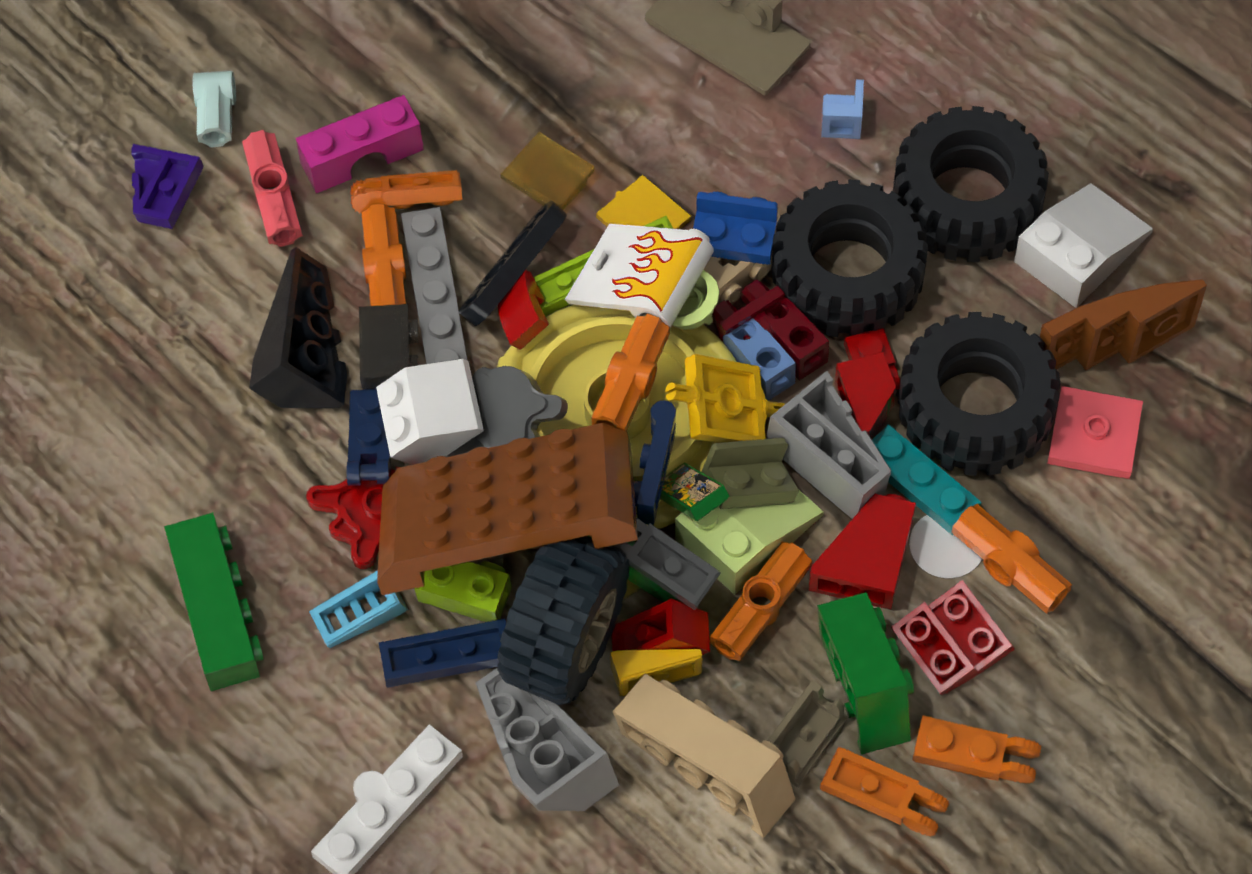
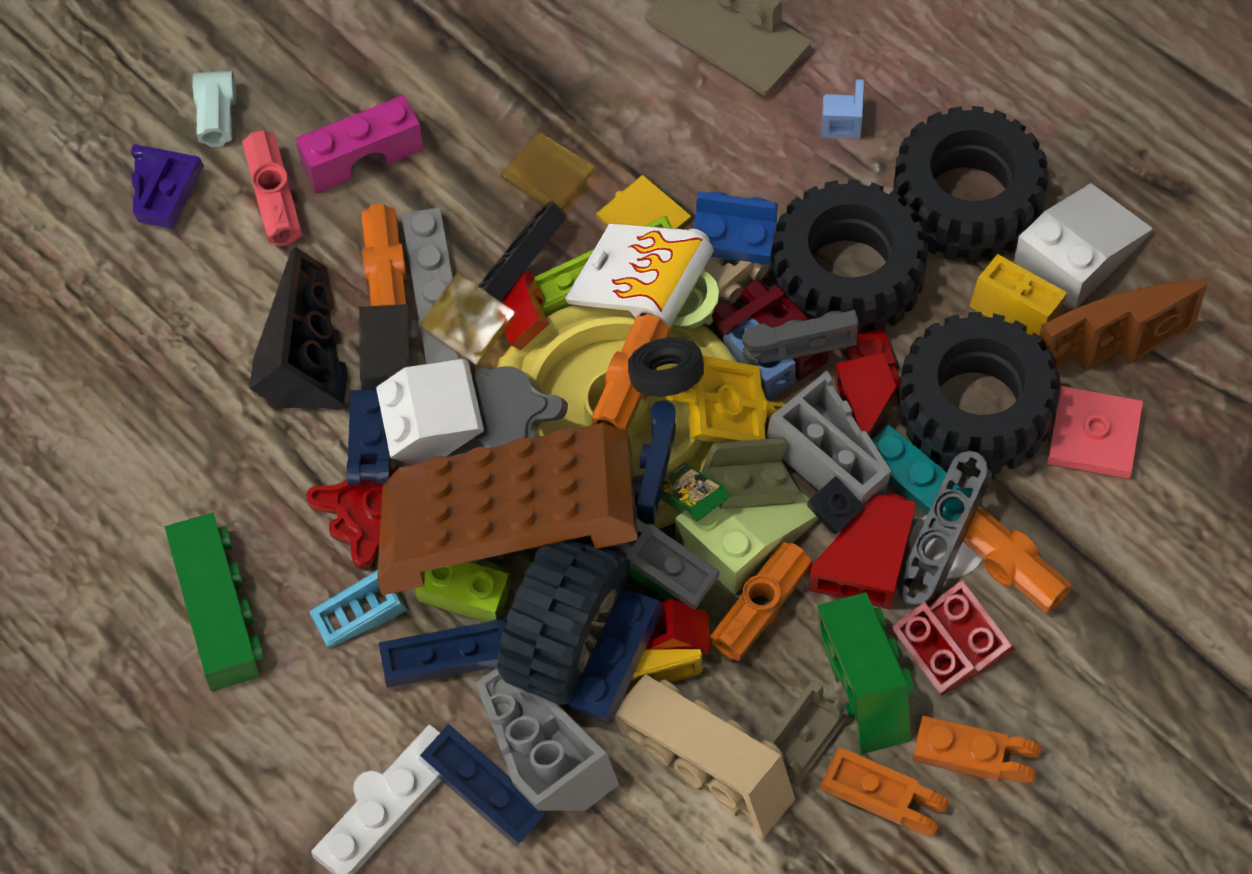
orange hinge [350,170,462,214] -> none
none -> dark blue plate [418,724,548,847]
none -> clear yellow piece [419,272,516,366]
none -> dark blue plate [569,589,664,723]
none -> black tyre [628,337,704,397]
none -> dark grey hinge [742,310,858,365]
none -> black bracket [807,476,865,534]
none -> black beam [897,451,992,608]
none -> yellow hinge [969,254,1067,337]

